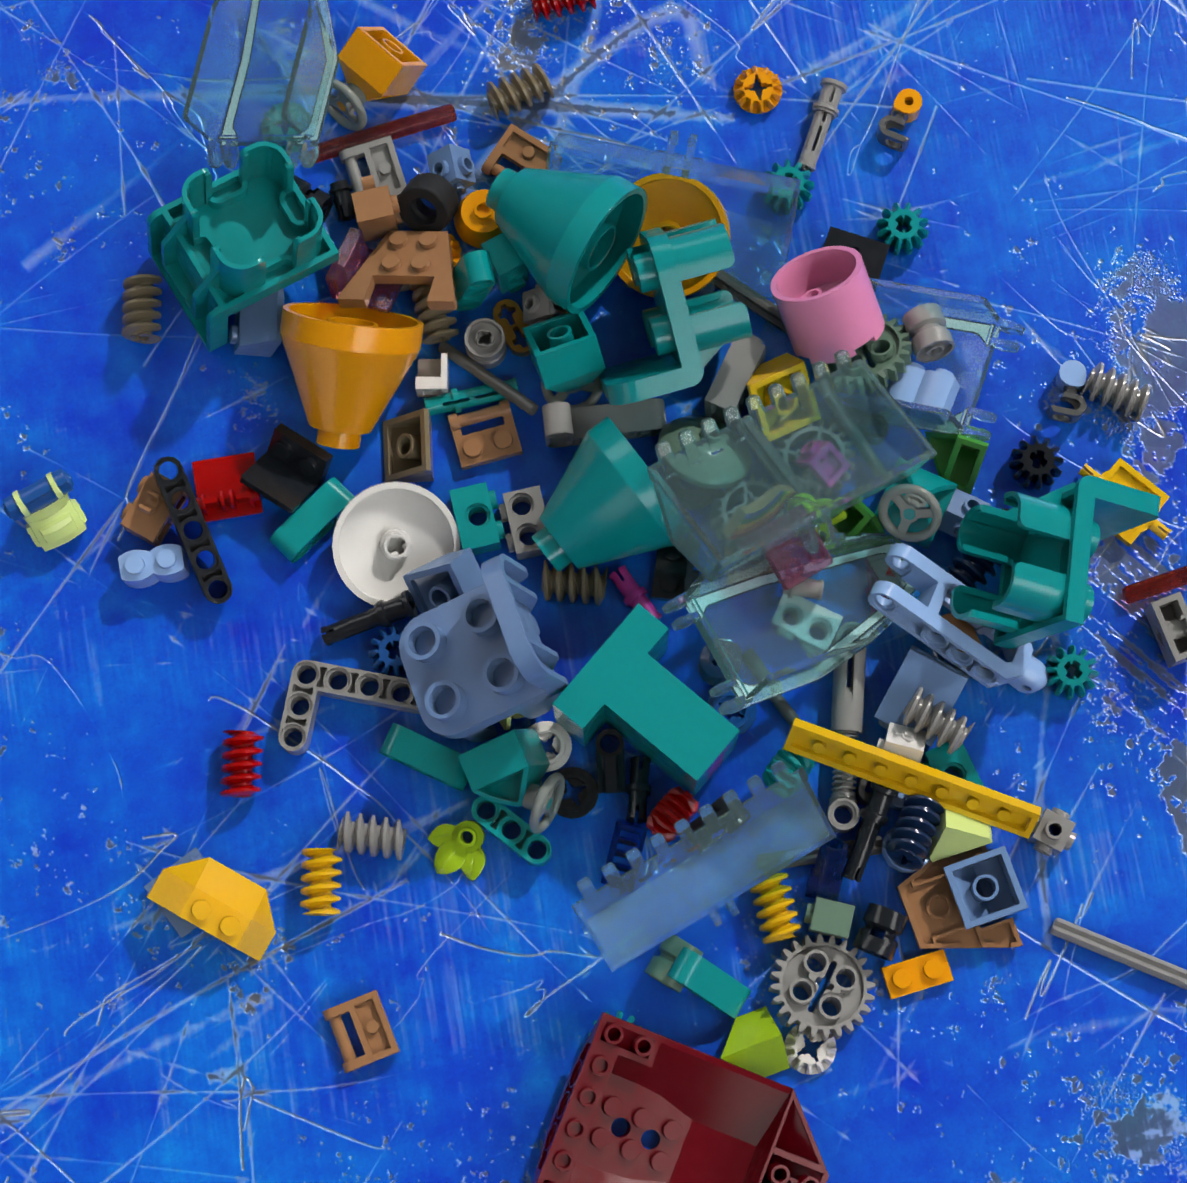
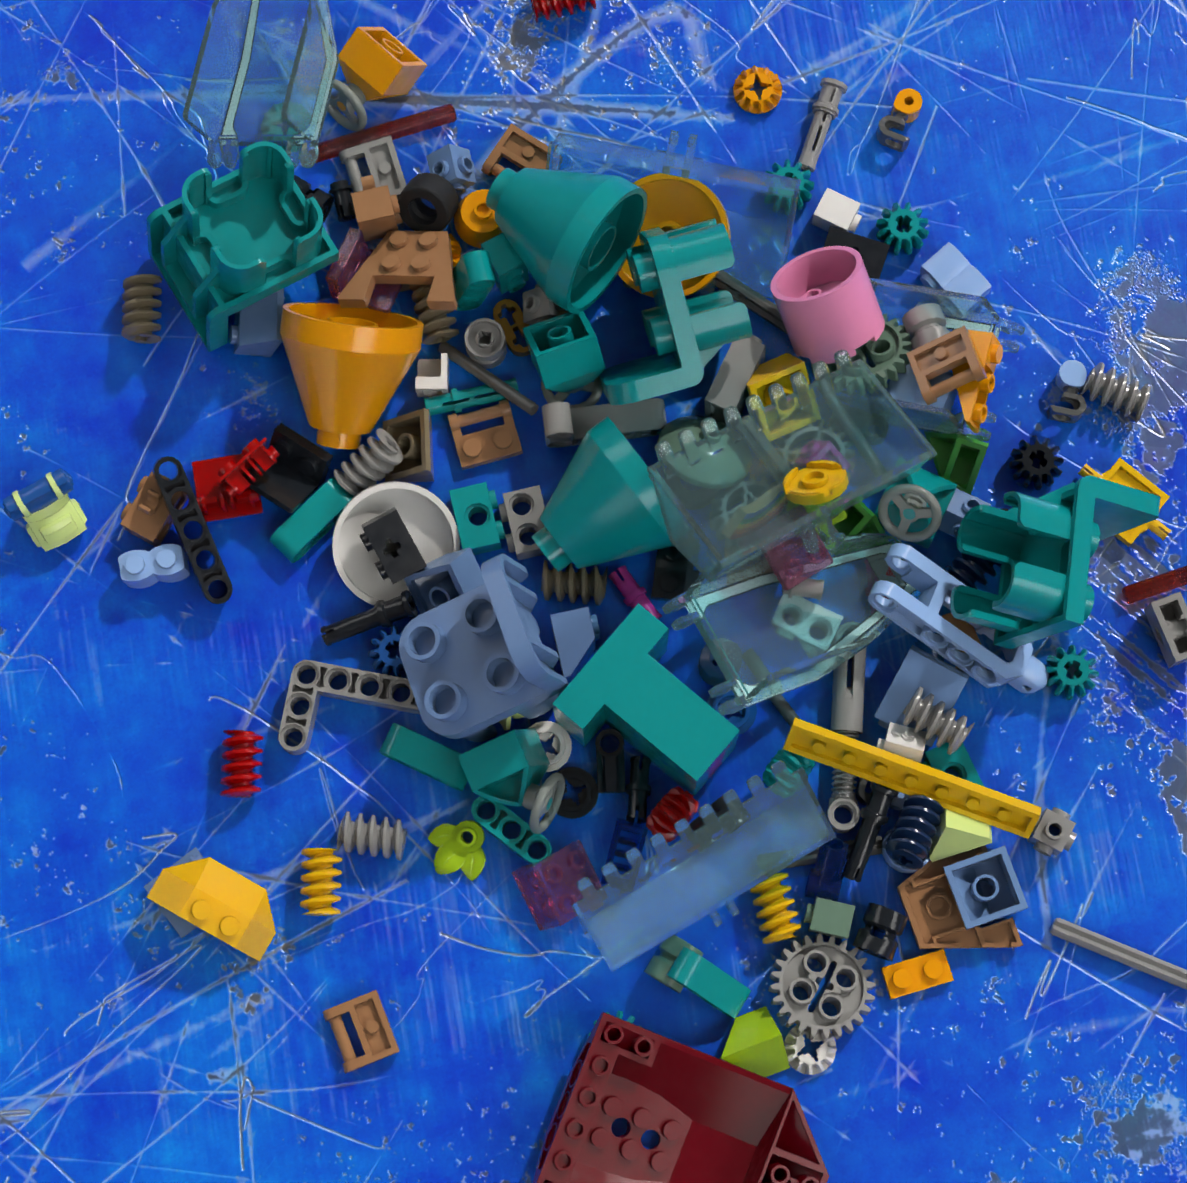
dark tan piece [486,63,554,121] -> none
none -> red hinge [217,437,280,498]
none -> light grey piece [334,428,403,496]
none -> black brick [359,507,427,584]
none -> bracket [512,840,606,931]
none -> medium blue slope [550,607,600,684]
none -> yellow tile [782,460,849,506]
none -> white brick [811,188,862,233]
none -> medium nougat plate [906,326,987,405]
none -> light blue brick [920,242,992,317]
none -> light orange slope [952,328,1003,433]

